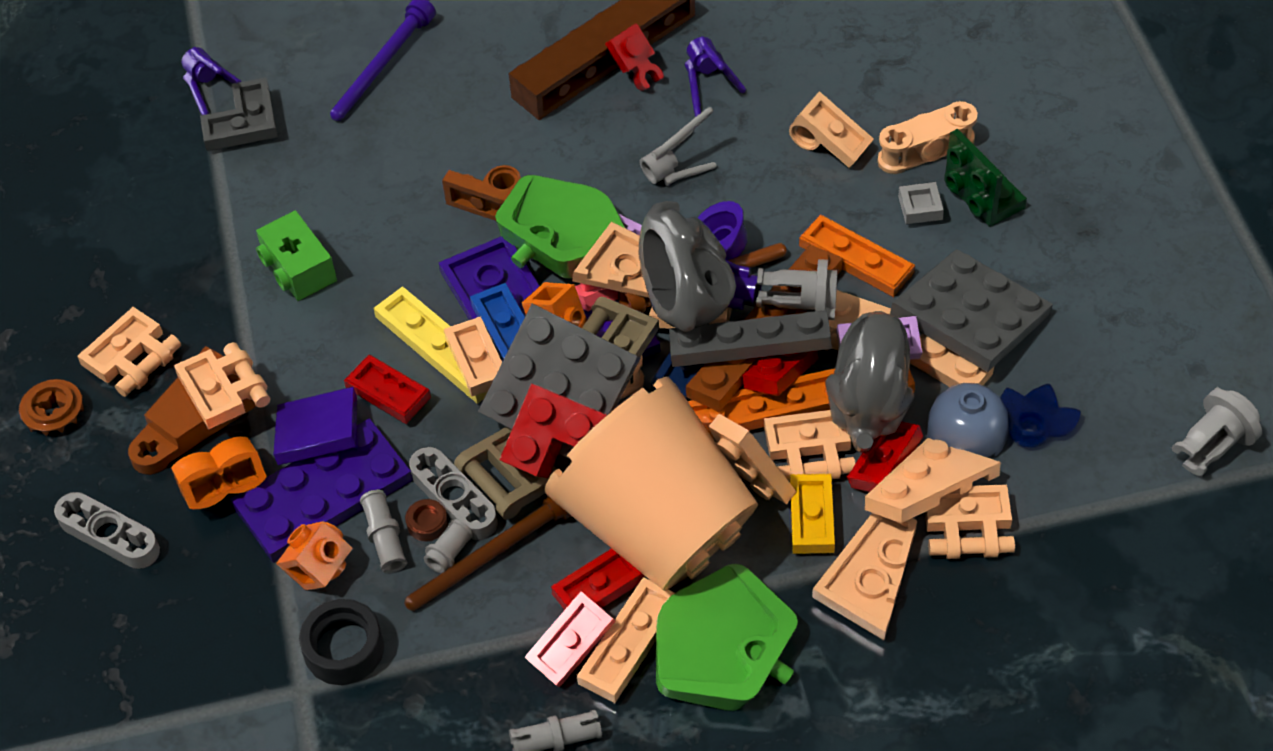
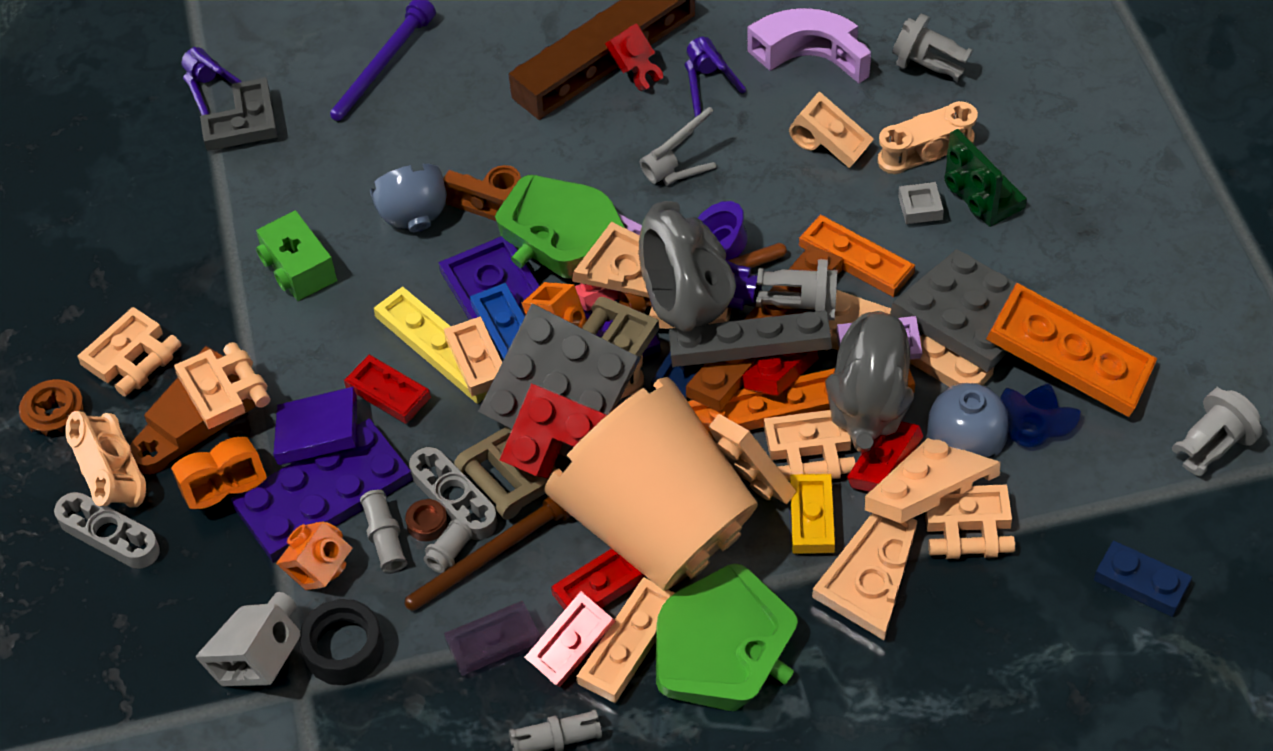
none -> light nougat piece [65,411,146,508]
none -> light grey torso [196,592,300,686]
none -> sand blue cylinder [370,164,447,232]
none -> clear purple plate [444,600,540,676]
none -> lavender arch [748,8,871,83]
none -> light grey piece [892,13,973,82]
none -> orange tile [986,283,1157,417]
none -> dark blue plate [1094,540,1192,617]

